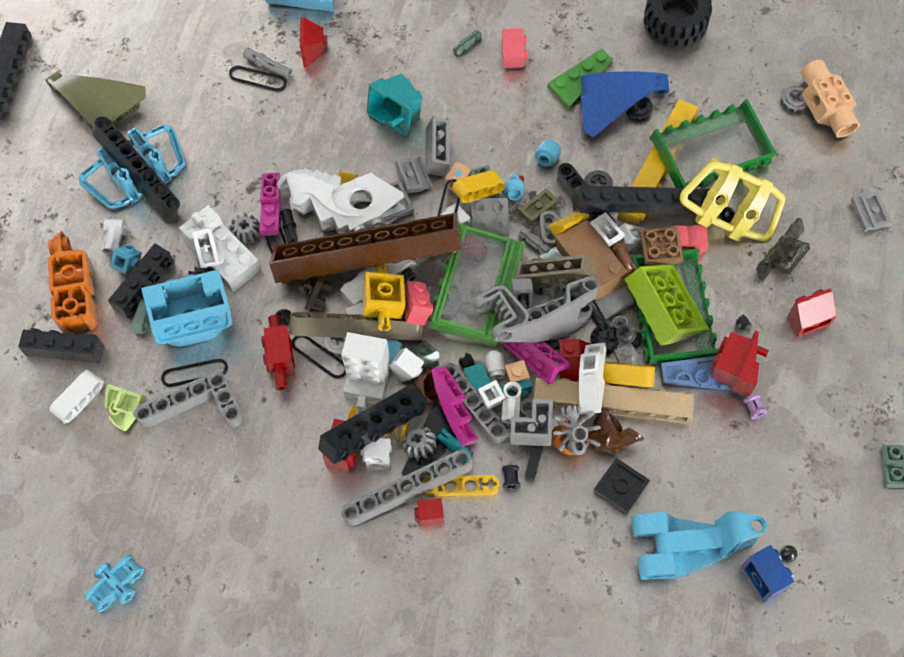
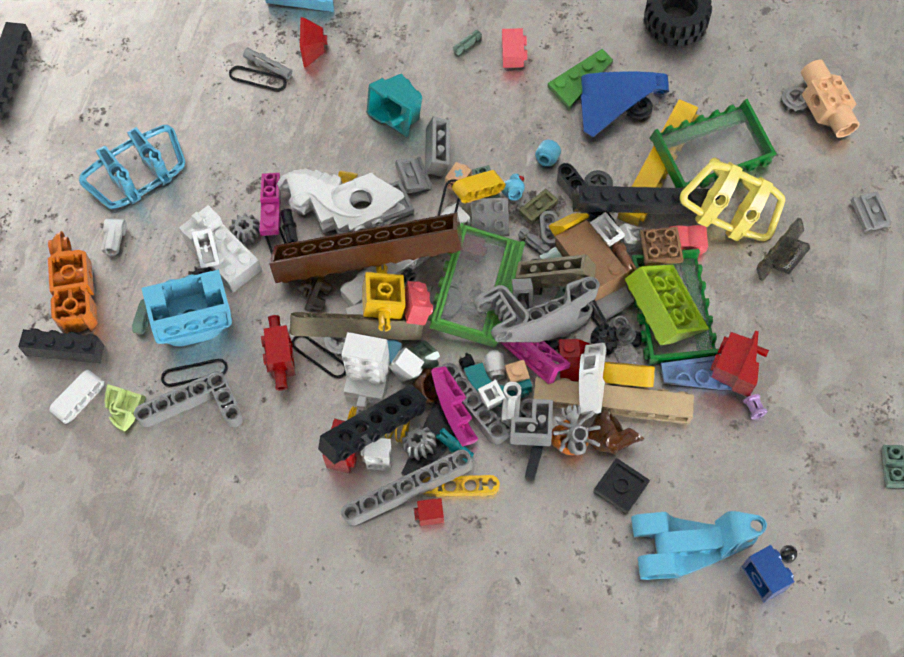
olive panel [45,69,146,131] -> none
medium azure axle [84,554,145,613] -> none
black beam [92,116,180,220] -> none
black brick [108,243,174,319] -> none
medium azure brick [110,245,142,274] -> none
black piece [275,309,291,325] -> none
black bush [501,465,521,490] -> none
black hinge [719,207,735,223] -> none
black hinge [736,314,752,331] -> none
slope [787,288,837,337] -> none

